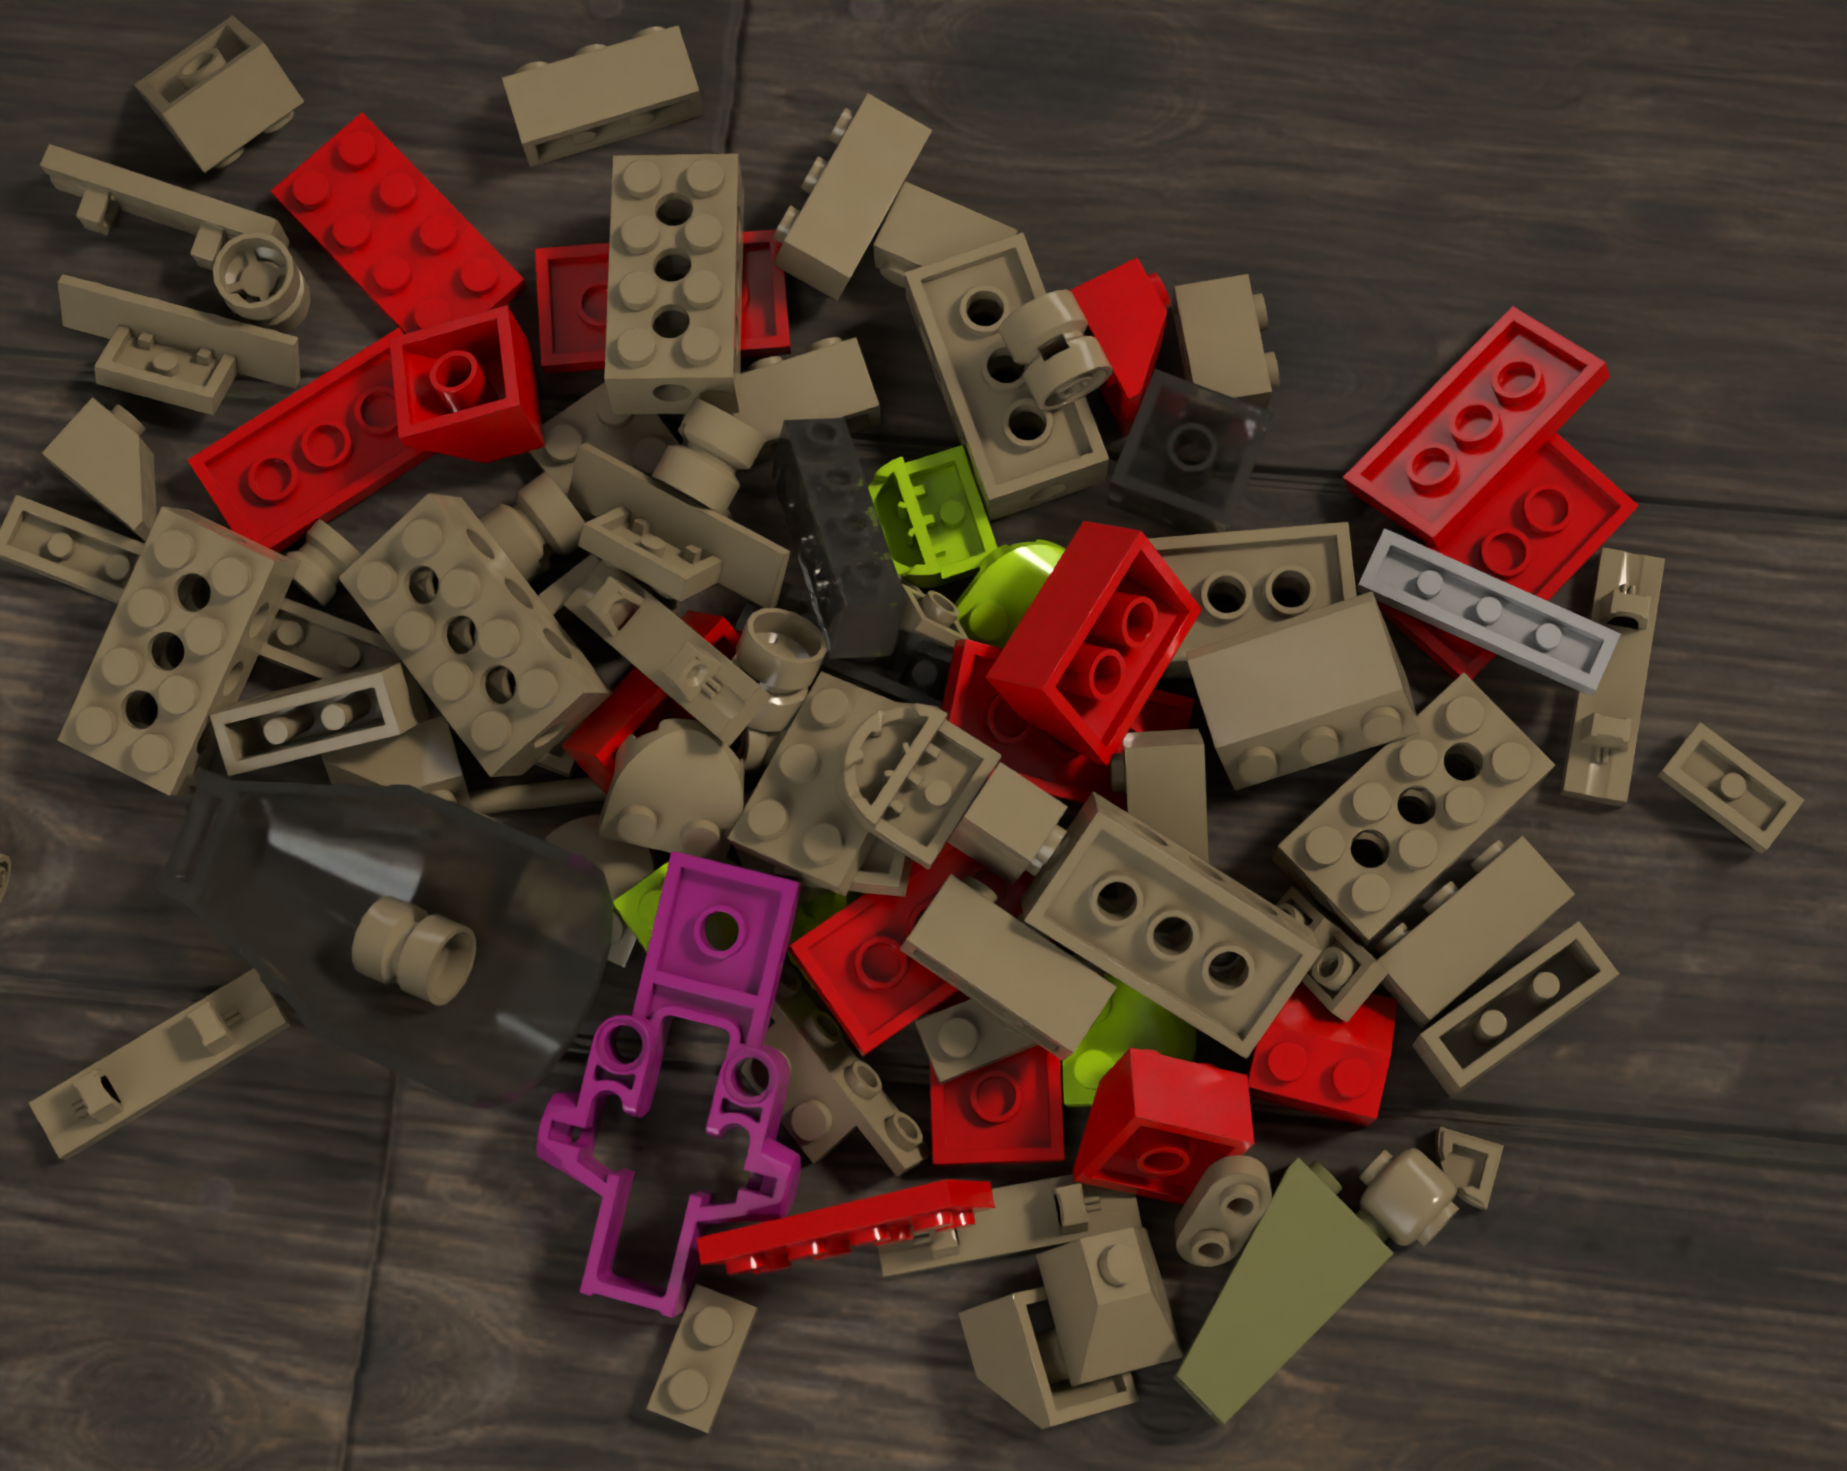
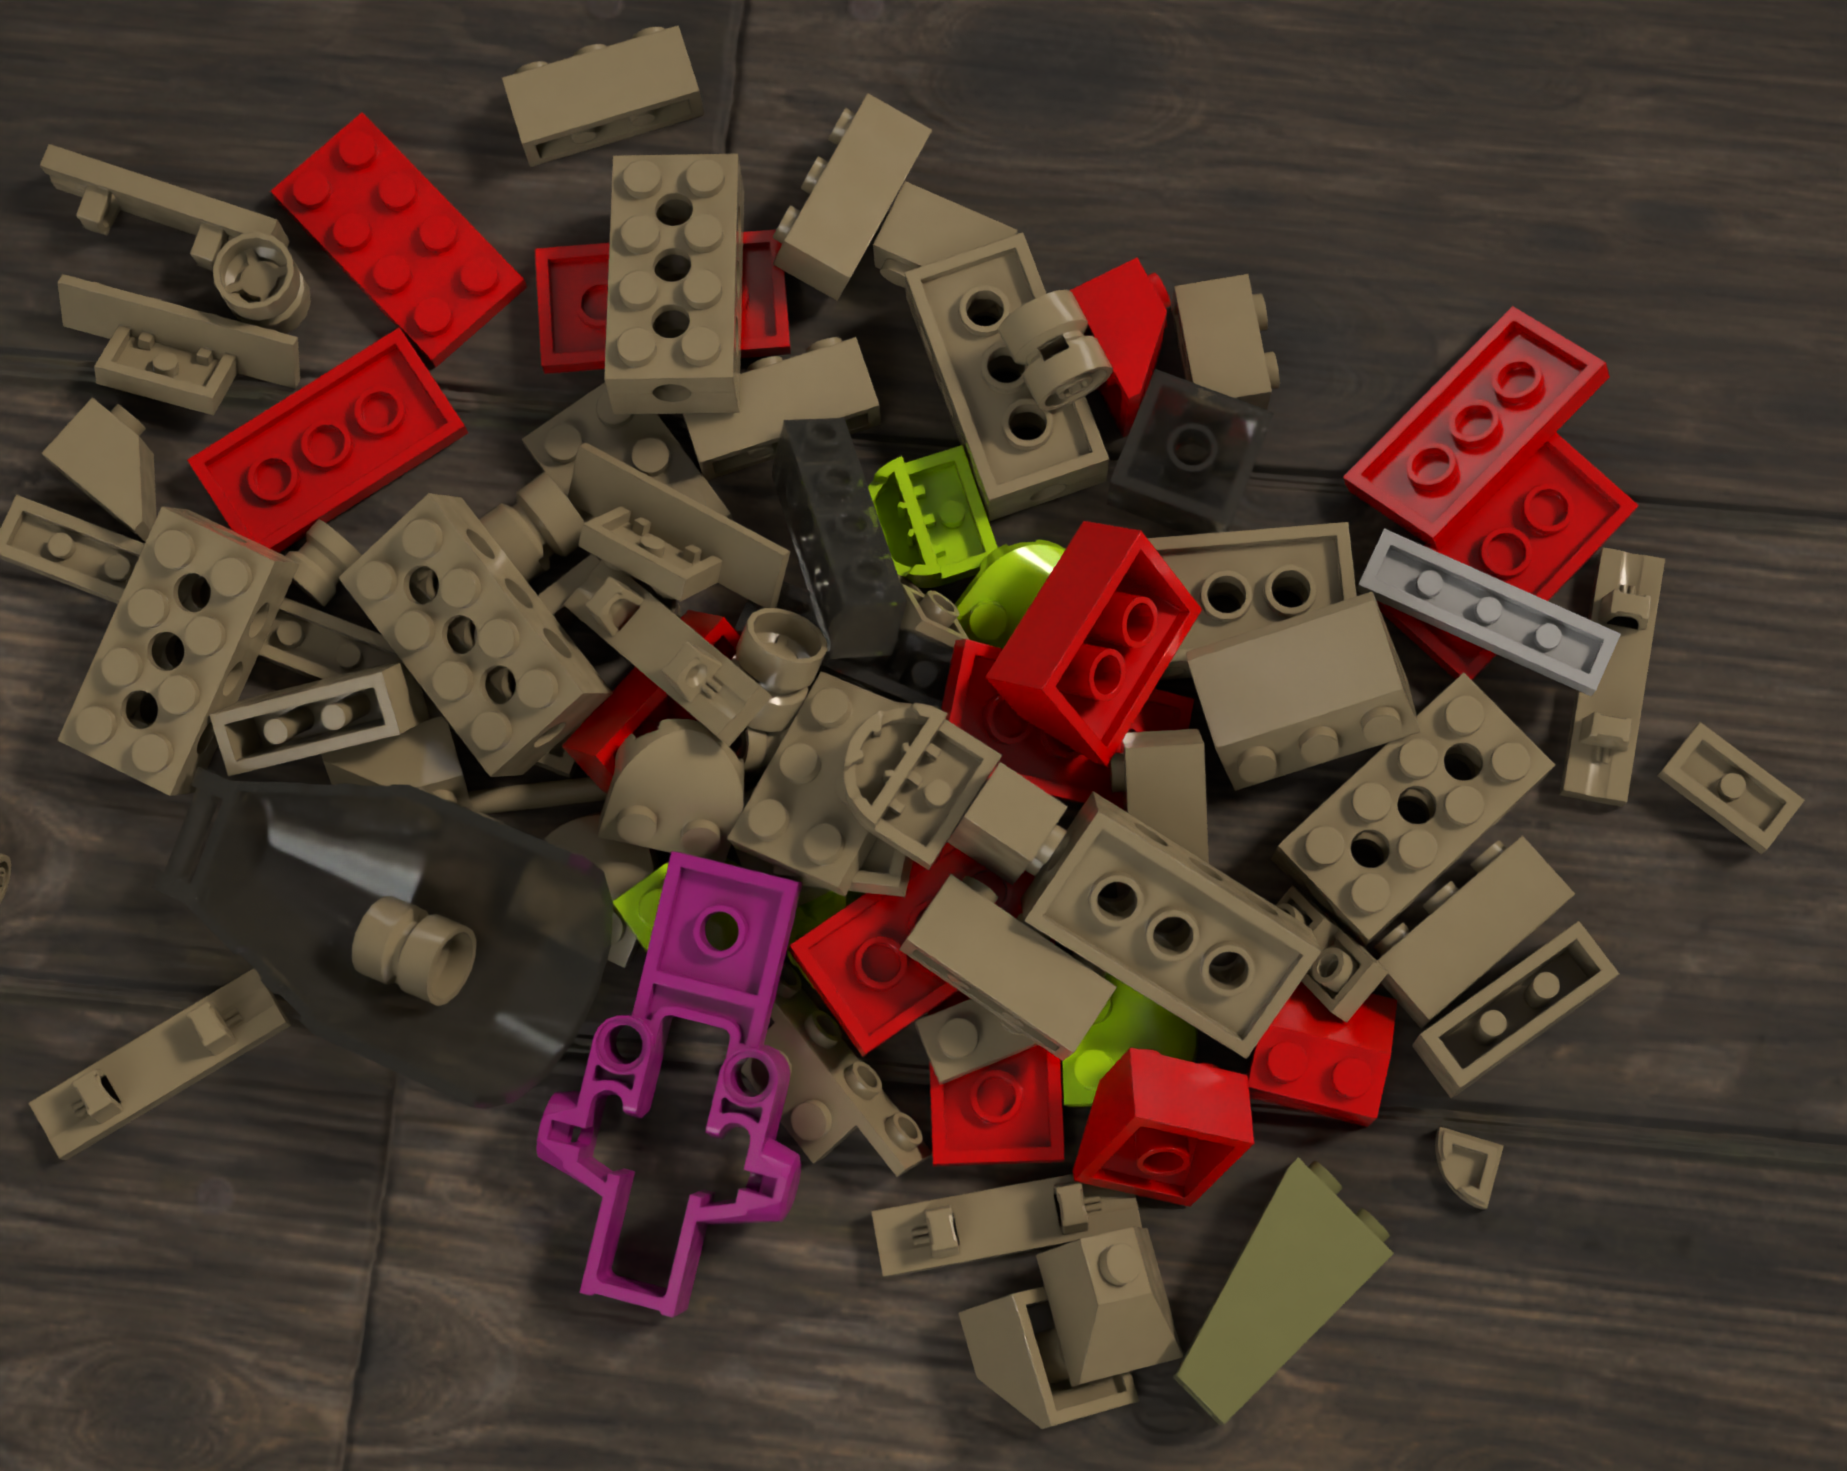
dark tan slope [134,15,304,173] -> none
red slope [389,305,545,463] -> none
dark tan plate [646,1284,758,1434] -> none
dark tan wheel [651,398,767,516] -> none
red plate [696,1179,995,1275] -> none
dark tan plate [1174,1155,1272,1267] -> none
dark tan head [1359,1148,1459,1247] -> none

